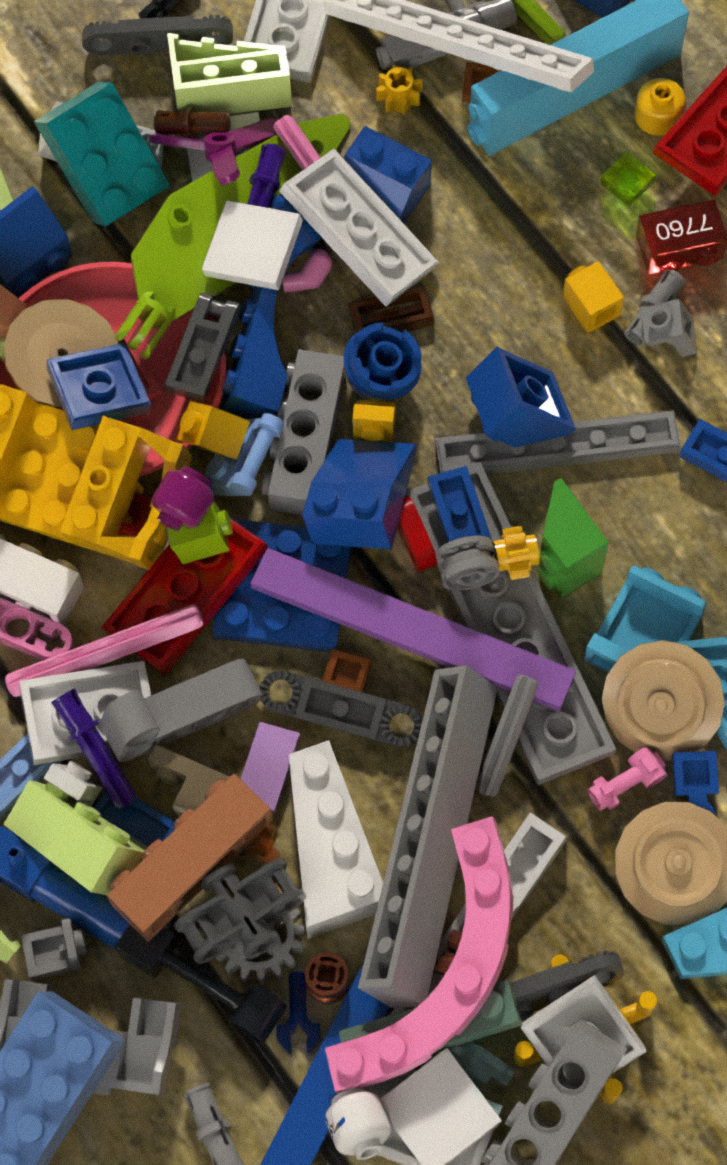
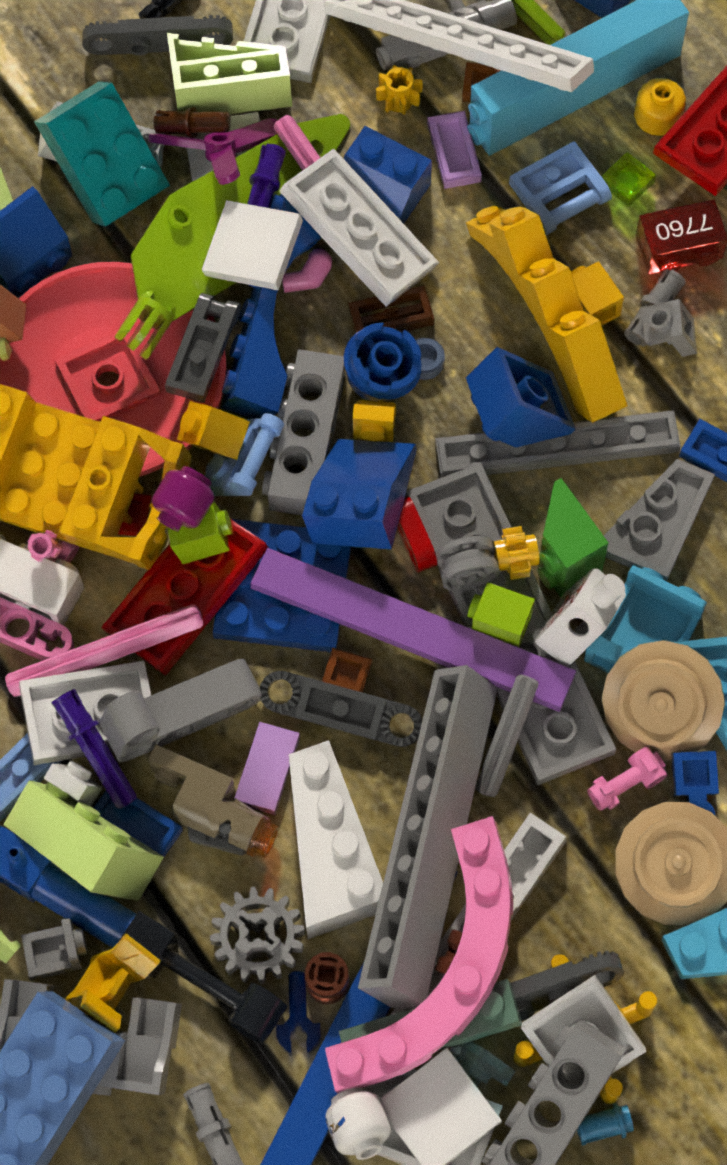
tan piece [3,299,119,408] -> none
blue plate [47,343,151,430] -> none
nougat brick [107,773,273,942] -> none
dark grey axle [174,858,307,964] -> none
blue plate [427,466,492,549] -> none
none -> bright pink bar [27,530,79,563]
none -> yellow piece [65,934,160,1033]
none -> sand blue tile [416,338,445,380]
none -> lavender tile [427,110,482,189]
none -> yellow arch [466,206,628,423]
none -> lime brick [467,582,535,648]
none -> light blue plate [509,141,612,235]
none -> white torso [534,568,626,667]
none -> dark azure pin [577,1103,634,1146]
none -> light grey wing [604,459,715,581]

